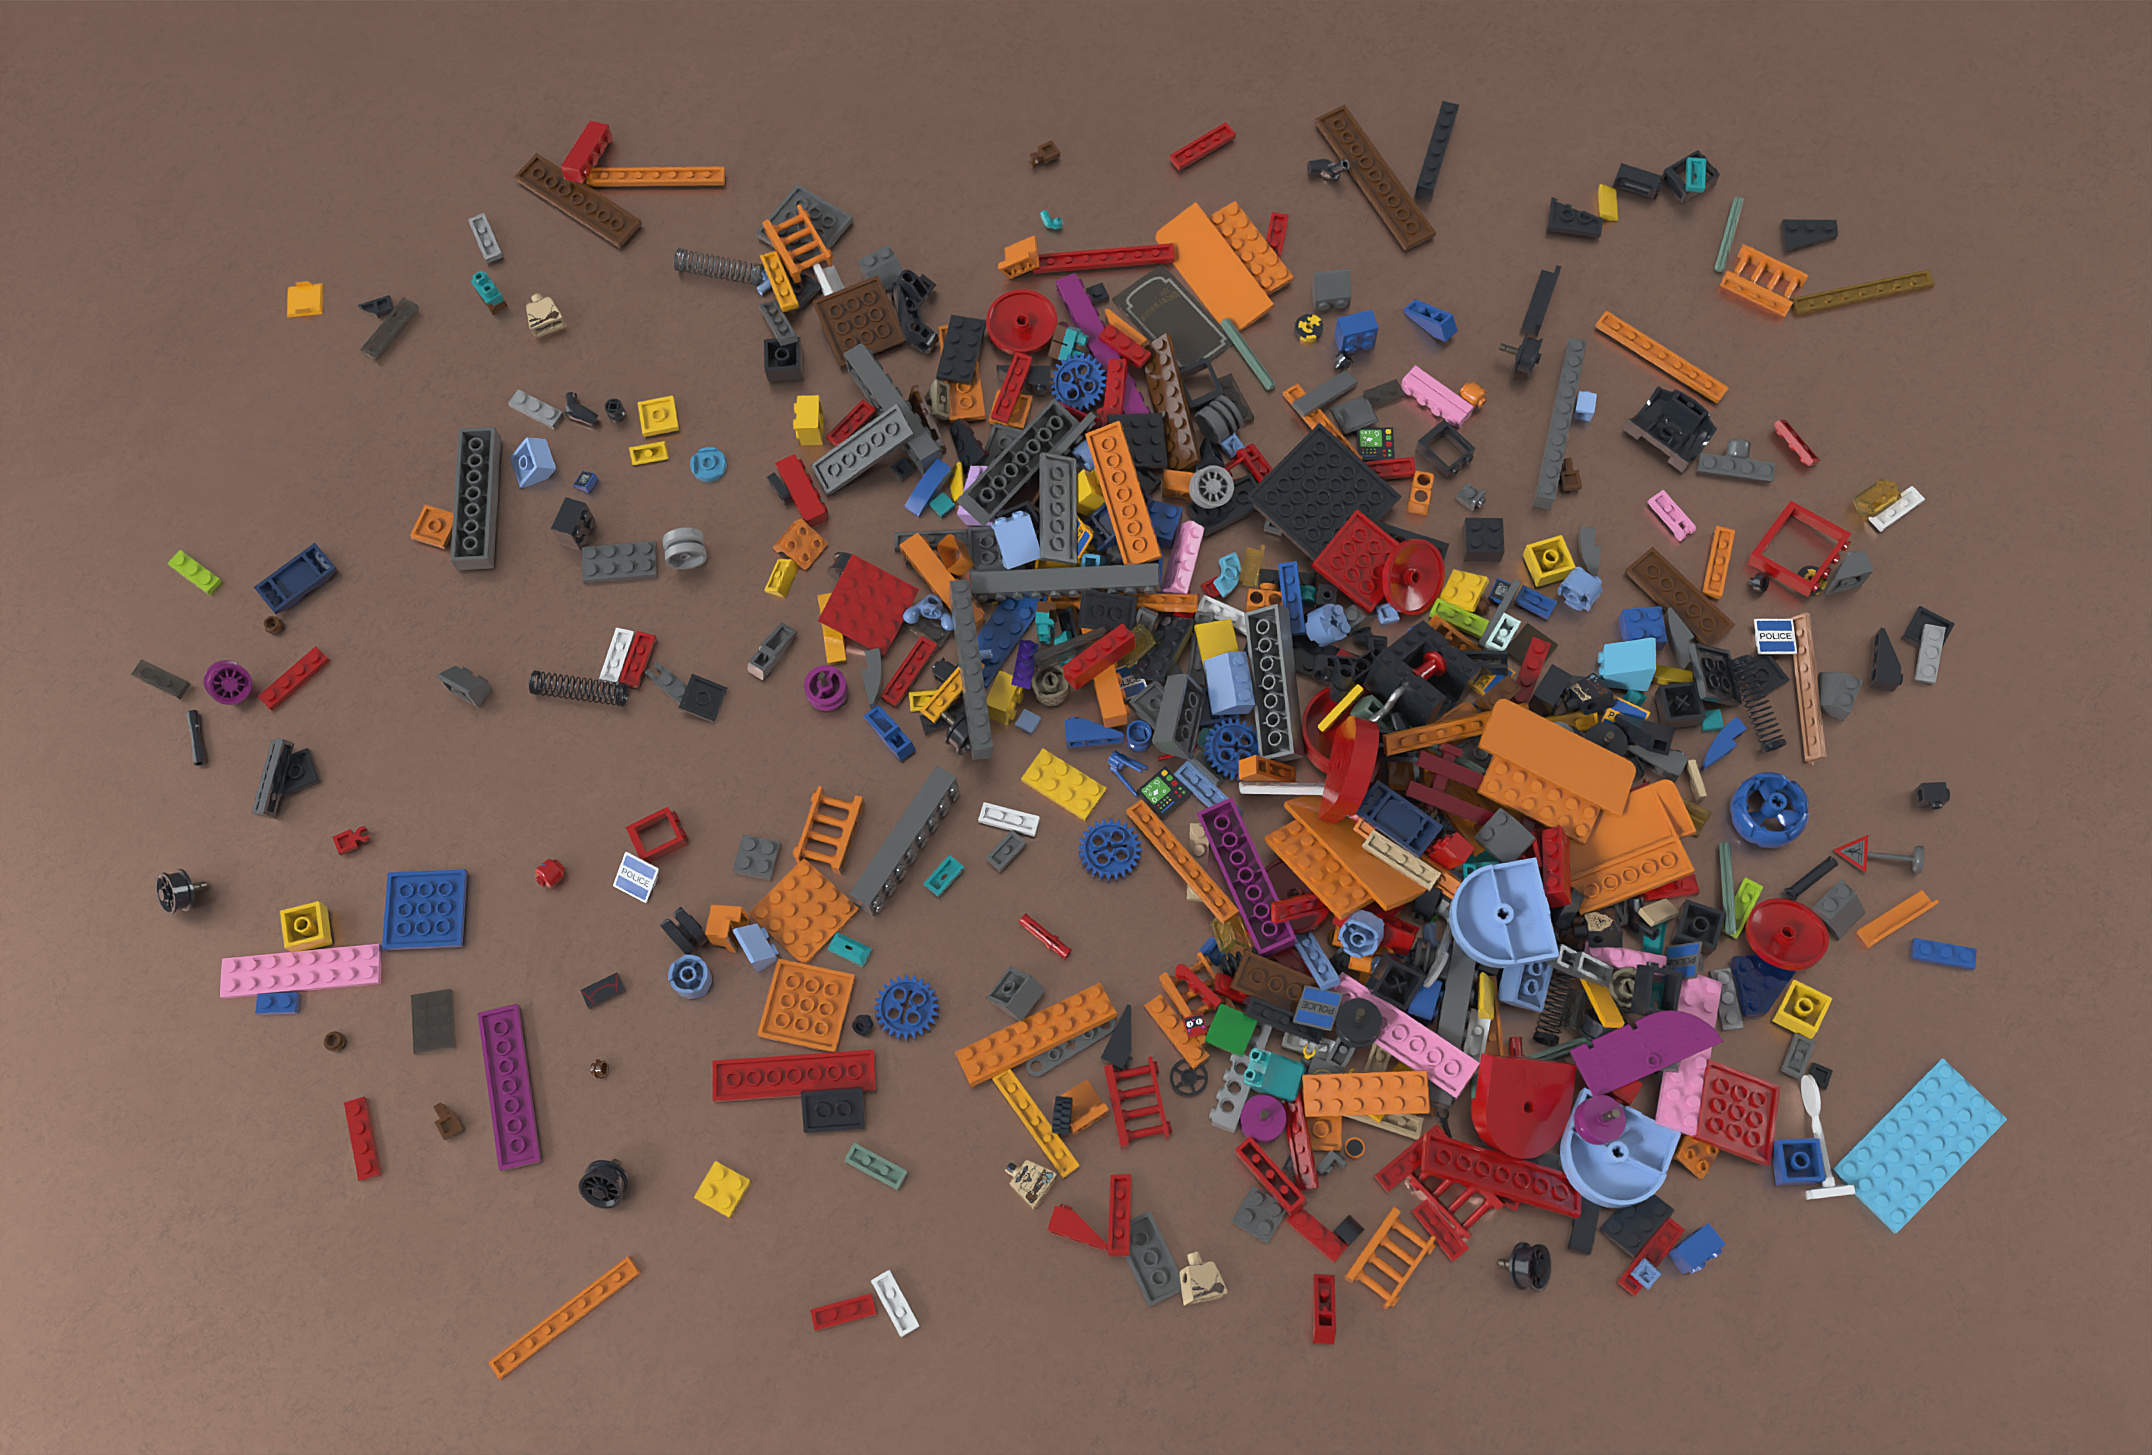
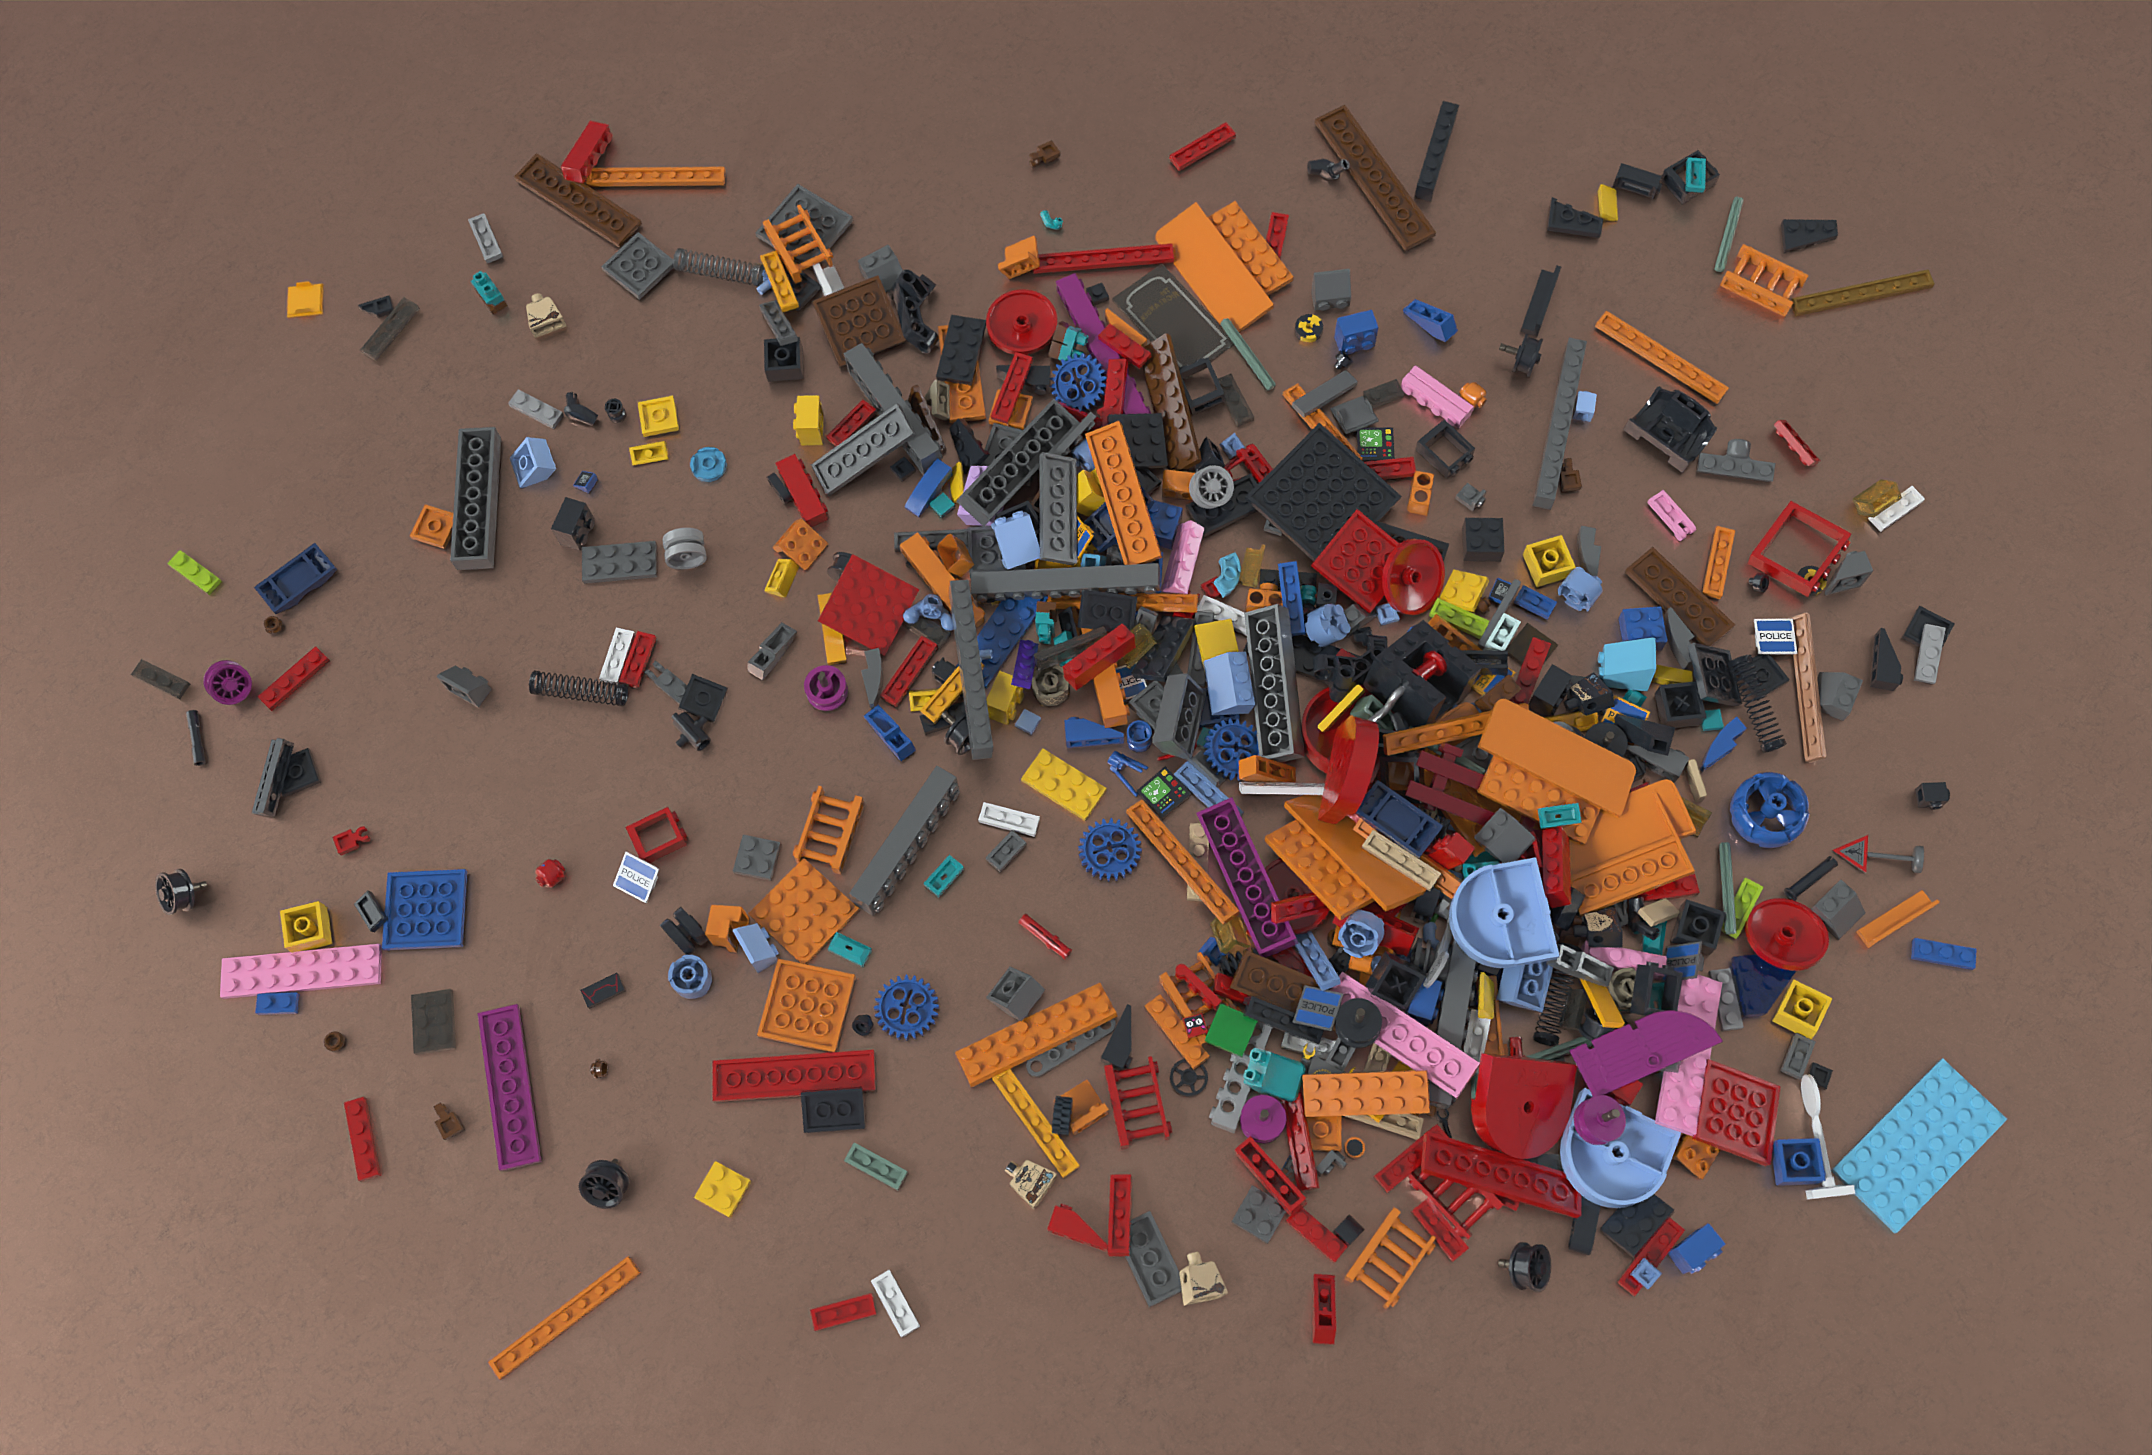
dark grey wheel [1195,395,1244,445] -> none
none -> black tile [354,890,388,933]
none -> dark grey plate [601,232,674,300]
none -> black pin [671,712,711,751]
none -> teal piece [1538,803,1582,829]

